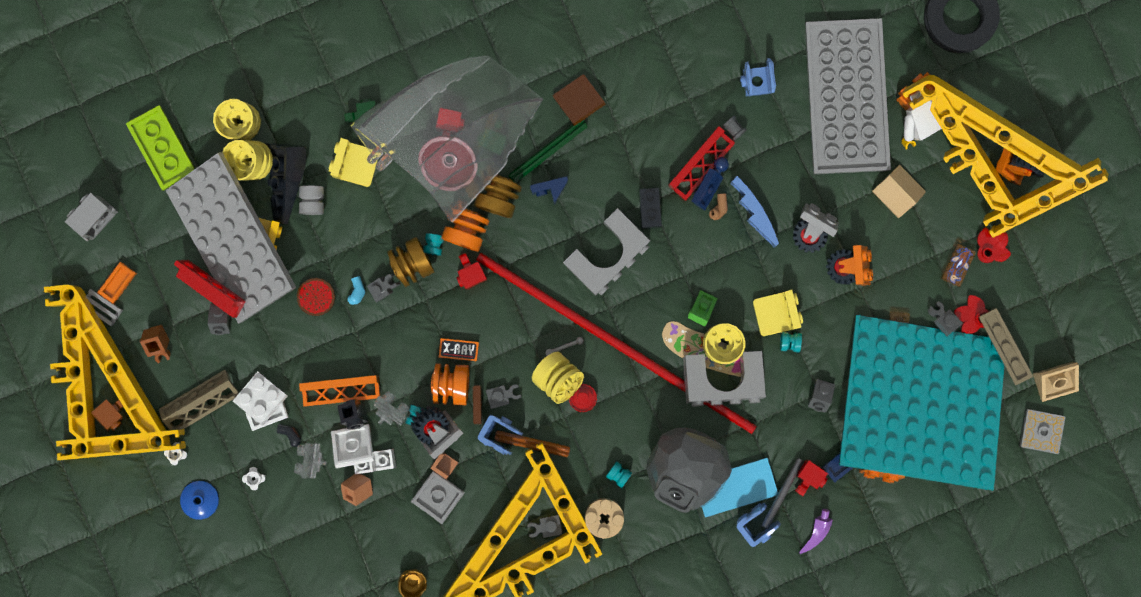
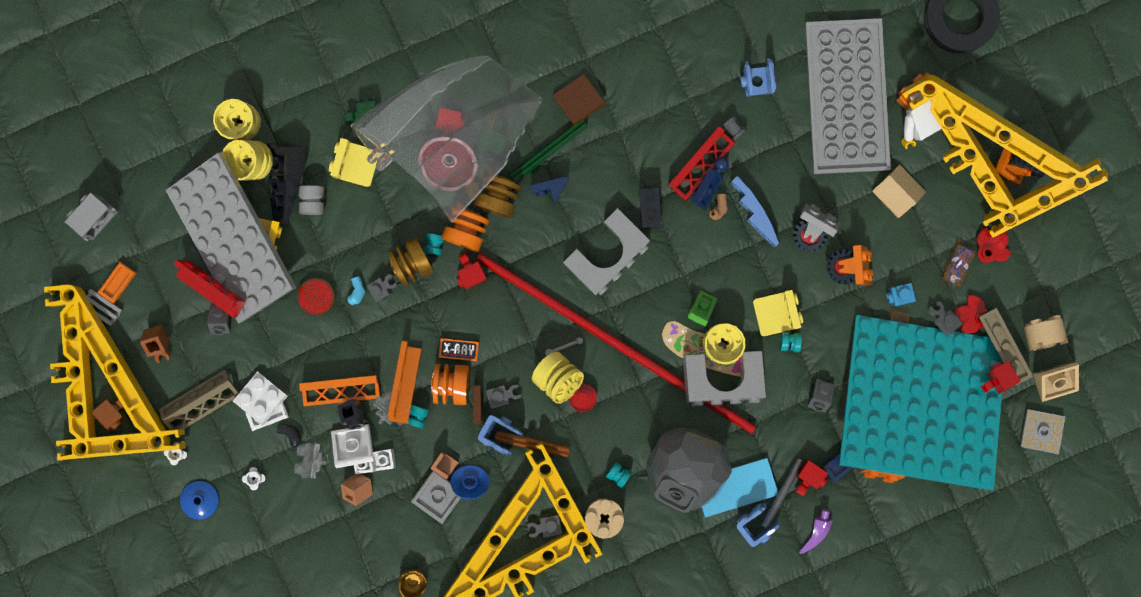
lime plate [126,105,195,191] -> none
plate [411,406,463,459] -> none
none -> orange fence [388,341,422,424]
none -> blue dish [451,465,489,500]
none -> dark azure bracket [886,283,916,307]
none -> red brick [980,361,1020,394]
none -> tan brick [1024,315,1068,351]

